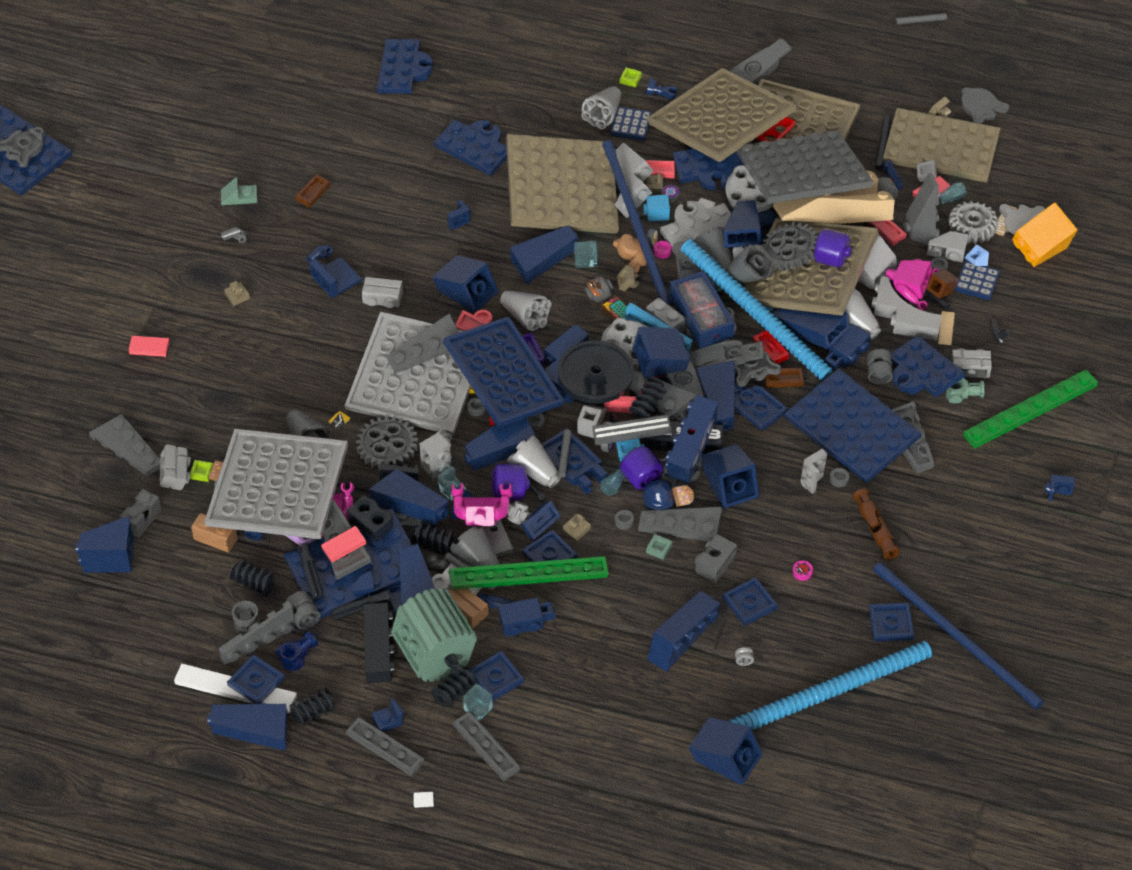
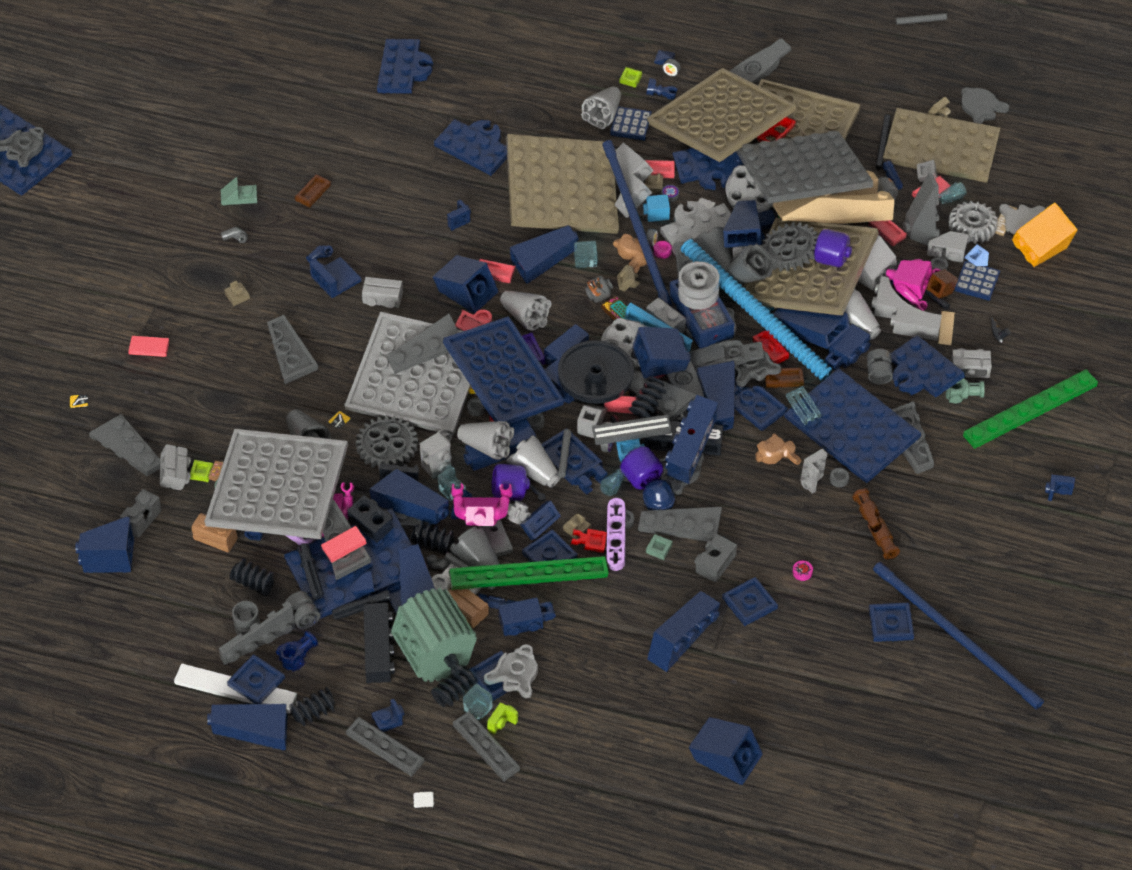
medium nougat tile [672,486,694,507] -> none
dark blue slope [701,444,759,508] -> none
dark azure piece [729,641,932,730] -> none
light grey bush [735,647,754,666] -> none
none -> sticker [70,394,88,408]
none -> dark grey wing [267,315,318,384]
none -> light grey cone [457,421,514,459]
none -> coral tile [479,259,515,284]
none -> light grey tile [484,644,538,698]
none -> lime bracket [487,703,518,735]
none -> red plate [571,529,607,553]
none -> lavender beam [607,498,626,571]
none -> dark blue slope [654,50,675,65]
none -> tile [662,59,681,77]
none -> light grey wheel [678,261,720,310]
none -> medium nougat animal [755,433,801,465]
none -> clear light blue tile [786,386,821,425]

